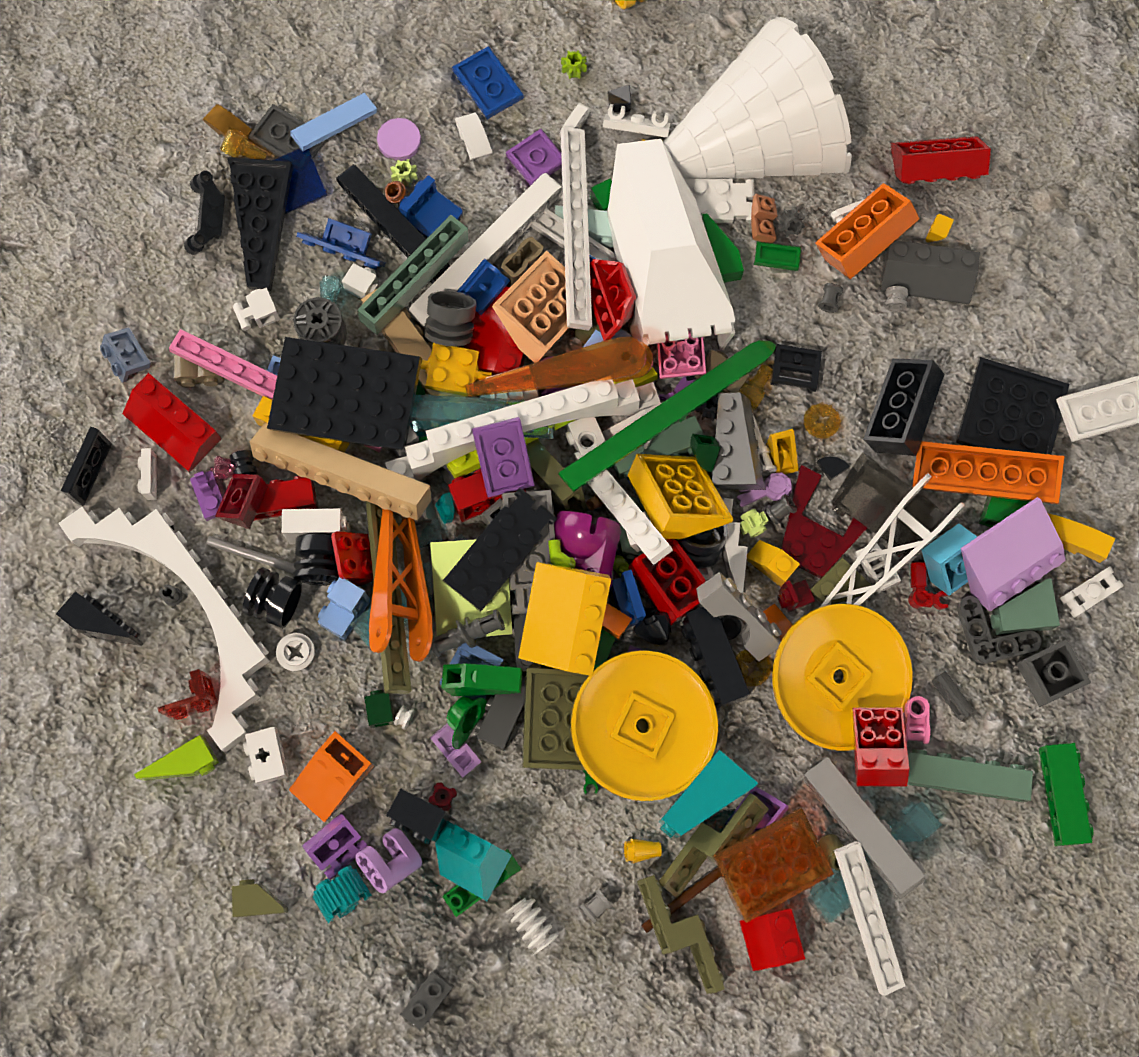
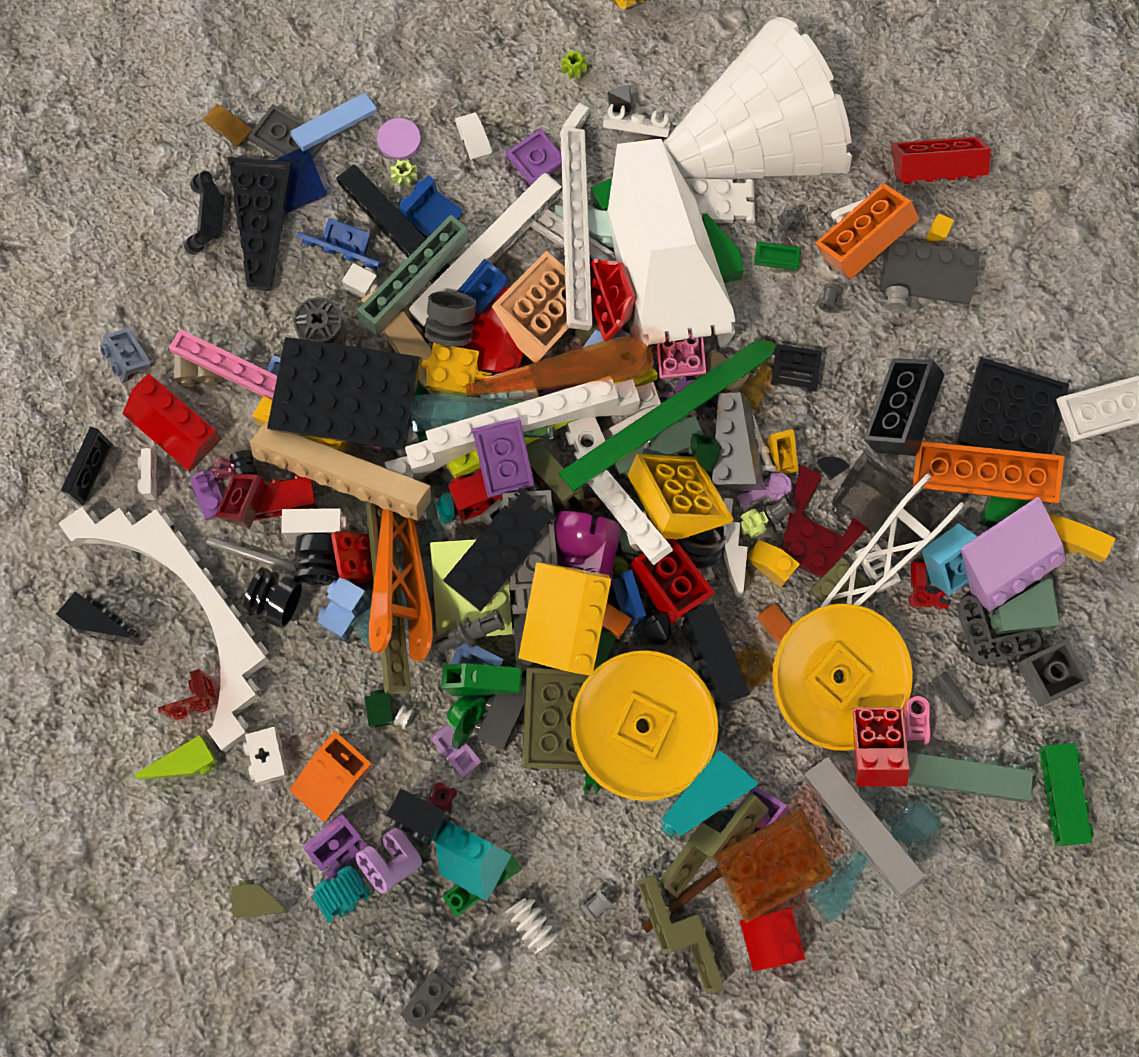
dark grey pin [159,585,183,606] -> none
clear yellow pin [220,128,267,160] -> none
white brick [233,288,280,331] -> none
white gear [276,633,315,672] -> none
clear light blue cone [319,276,342,303] -> none
dark orange cone [385,181,410,204] -> none
blue tile [452,46,524,119] -> none
dark tan brick [501,237,544,286] -> none
lime arm [548,539,576,568] -> none
yellow cone [624,838,662,864] -> none
light grey arch [696,572,782,661] -> none
black tile [720,615,742,640] -> none
nougat slope [751,194,778,243] -> none
dark red bracket [777,579,815,613] -> none
clear yellow gear [803,402,841,439] -> none
olive brick [817,834,845,871] -> none
white plate [834,841,905,996] -> none
white plate [1060,566,1124,618] -> none

